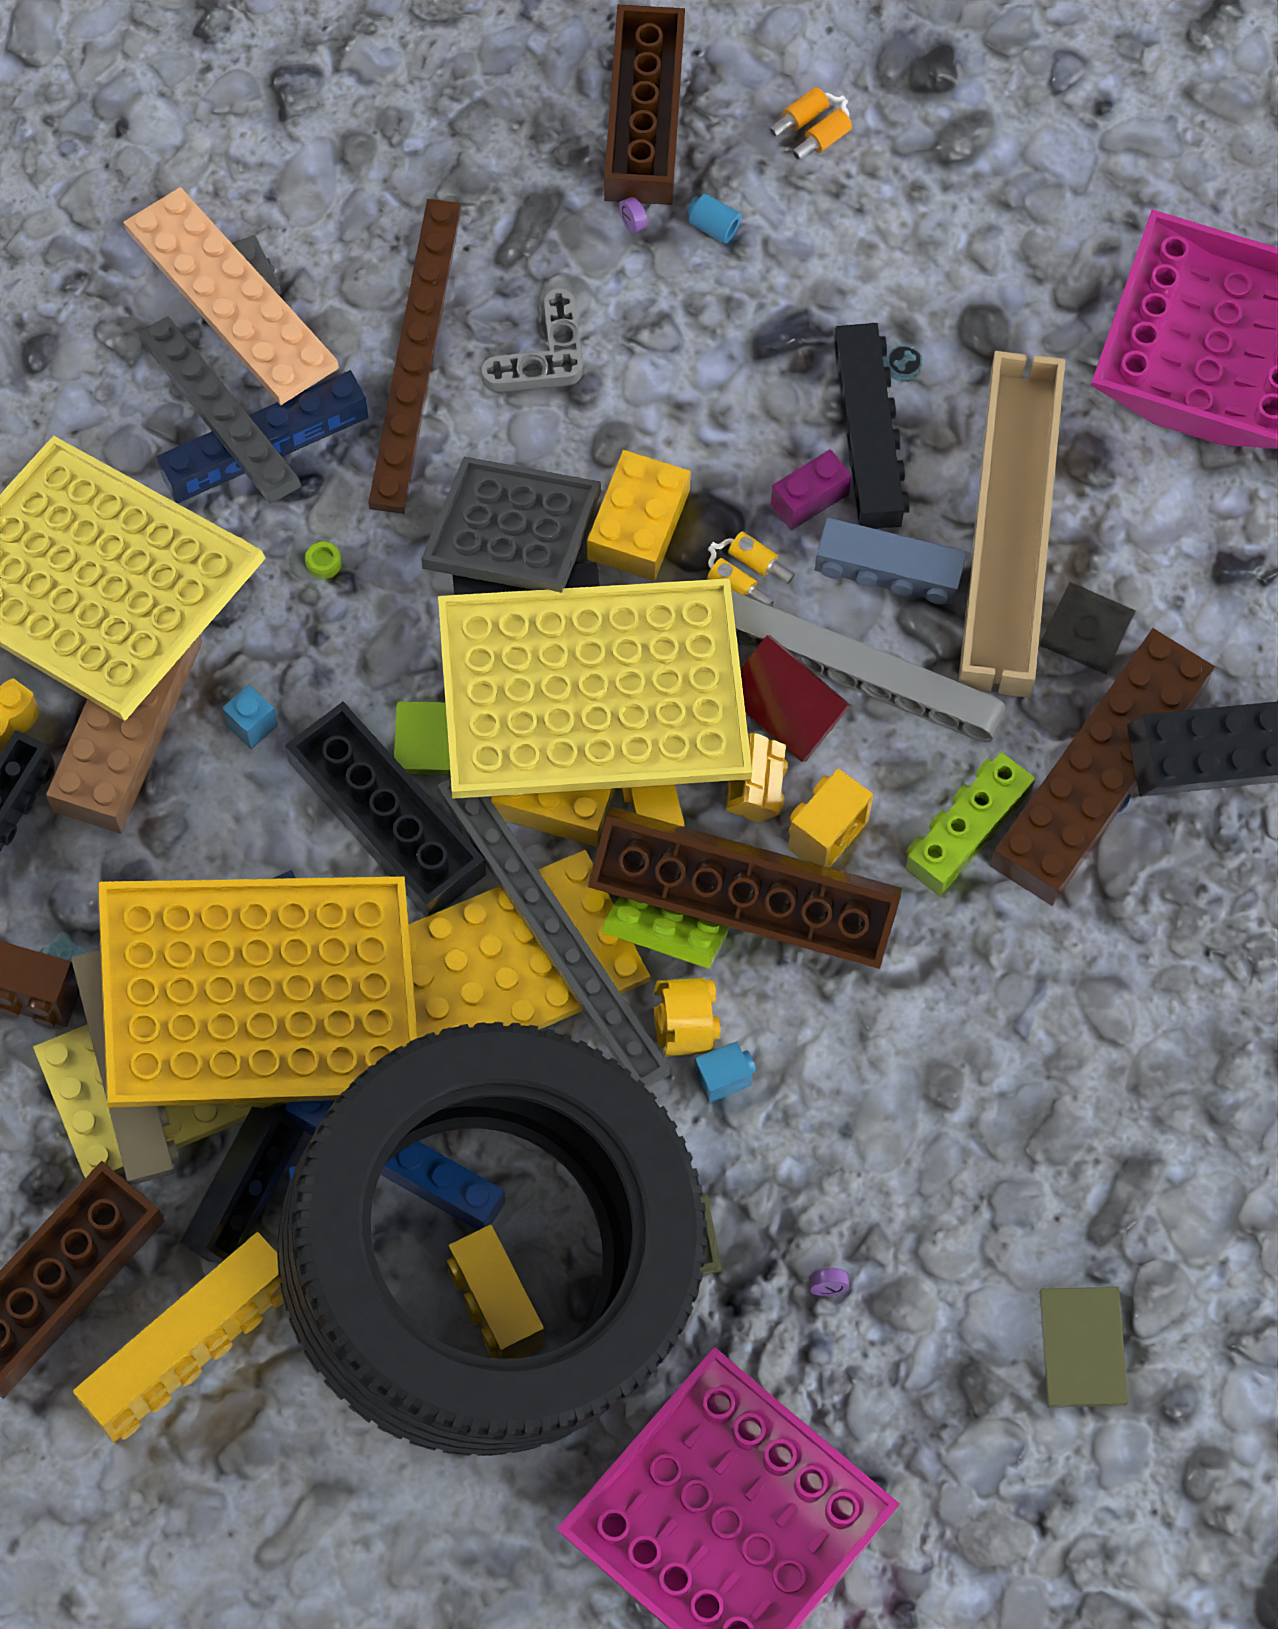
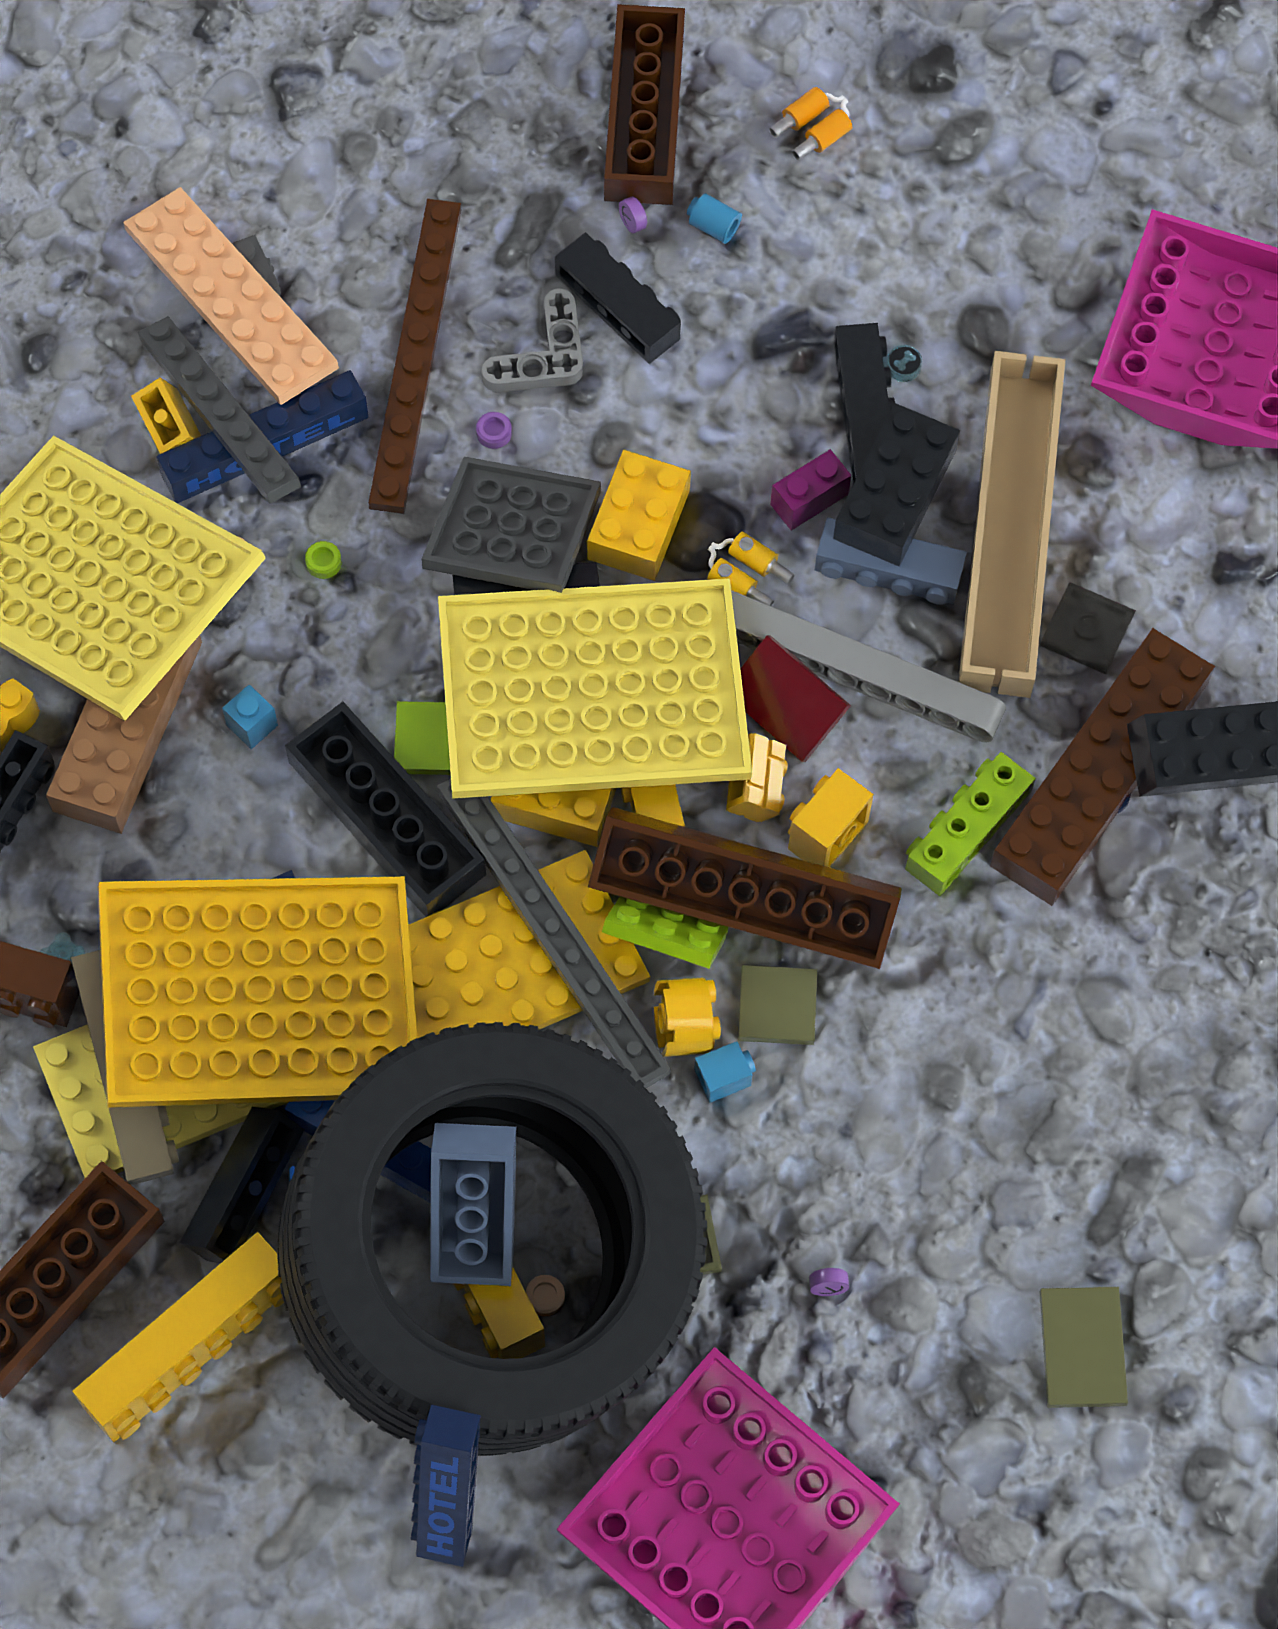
none -> yellow brick [131,377,201,454]
none -> dark blue brick [411,1405,481,1567]
none -> sand blue brick [430,1123,516,1286]
none -> medium lavender tile [476,412,512,449]
none -> light nougat tile [526,1275,565,1316]
none -> black brick [555,232,681,364]
none -> olive tile [738,965,817,1045]
none -> black brick [833,403,961,567]

